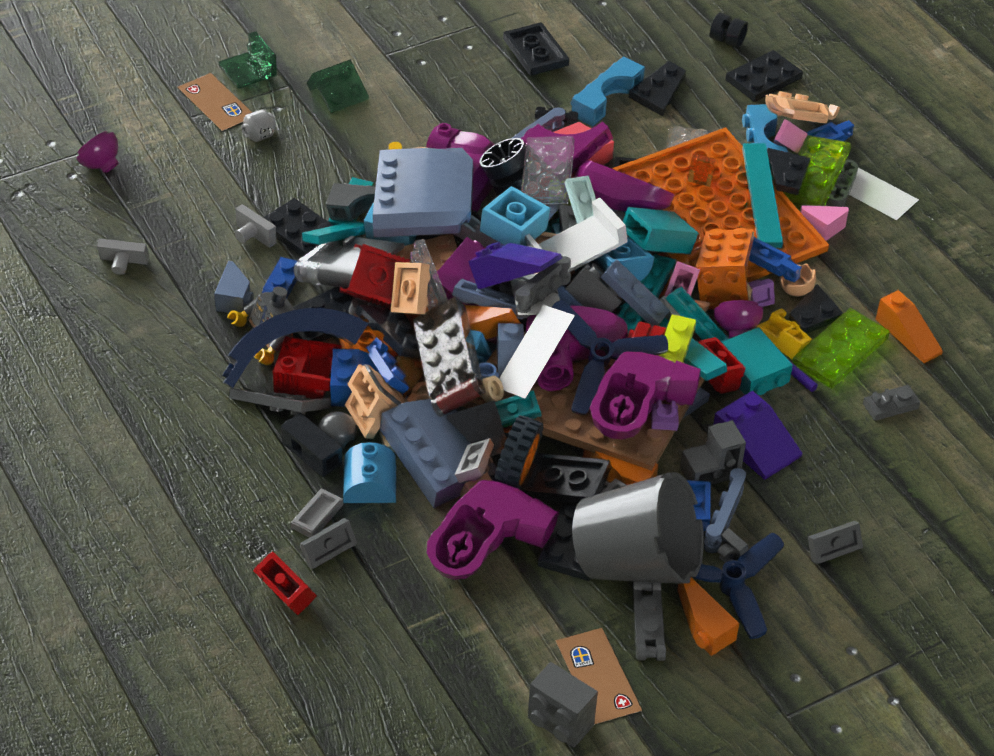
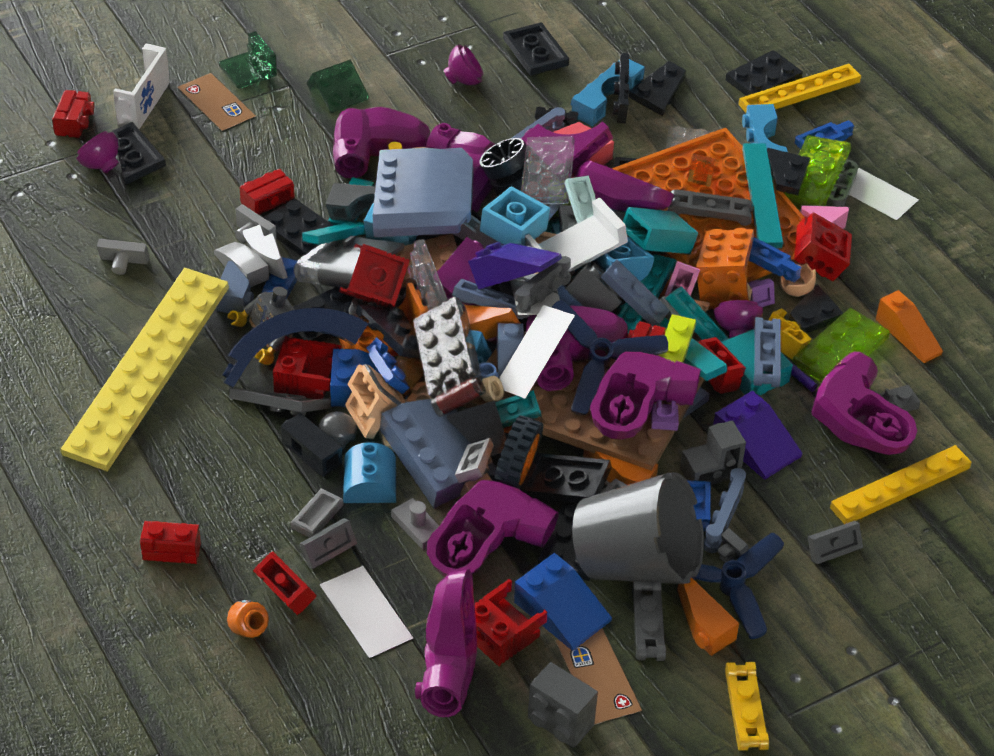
light grey head [241,109,276,142] -> none
light nougat plate [391,262,430,315] -> none
black wheel [709,12,748,48] -> none
light nougat plate [765,91,840,124] -> none
bright pink slope [773,119,808,154] -> none
none -> red brick [52,90,95,138]
none -> light yellow plate [60,267,229,472]
none -> black wing [112,122,166,185]
none -> white panel [113,44,170,129]
none -> red brick [140,521,201,564]
none -> light grey slope [213,242,269,287]
none -> orange head [227,600,269,638]
none -> red brick [240,168,295,215]
none -> slope [242,225,288,279]
none -> white sticker [320,566,413,658]
none -> magenta piece [333,107,430,178]
none -> light grey tile [391,498,439,550]
none -> magenta piece [415,569,477,717]
none -> magenta piece [444,44,484,85]
none -> red piece [475,579,547,666]
none -> blue slope [514,553,612,651]
none -> black wing [613,53,629,124]
none -> dark grey plate [668,189,753,226]
none -> yellow plate [725,662,769,751]
none -> yellow plate [738,64,861,113]
none -> sand blue plate [753,317,781,387]
none -> red piece [794,212,852,281]
none -> magenta piece [811,352,917,455]
none -> yellow plate [830,445,972,524]

